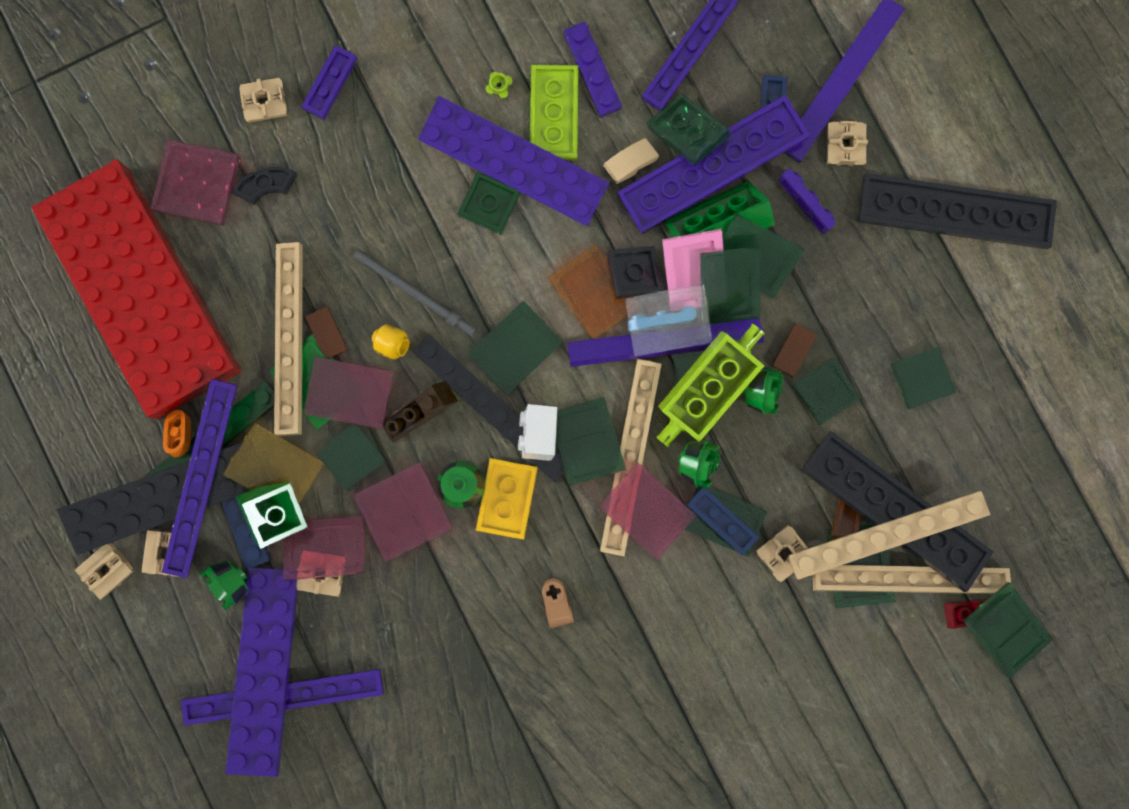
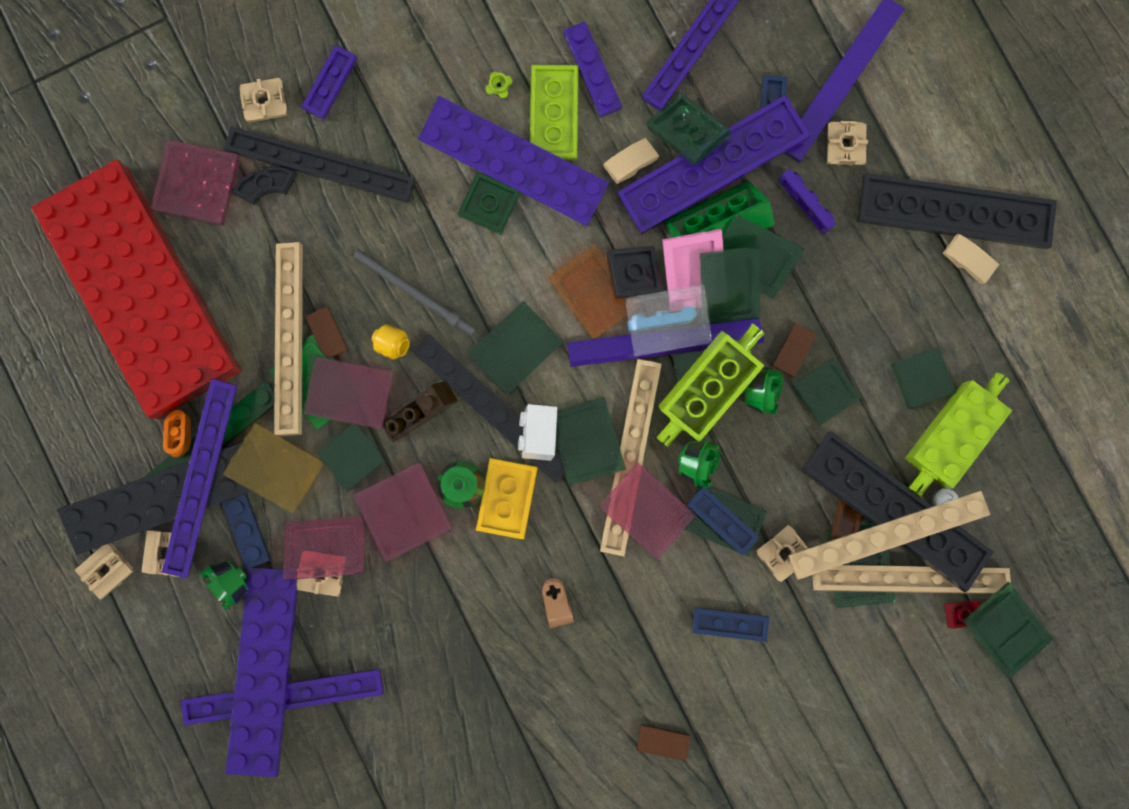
green slope [236,482,307,549] -> none
none -> black plate [224,126,415,203]
none -> reddish brown tile [636,724,691,761]
none -> dark blue plate [692,607,769,642]
none -> lime brick [904,372,1013,497]
none -> white tile [932,489,958,506]
none -> tan slope [943,234,999,284]

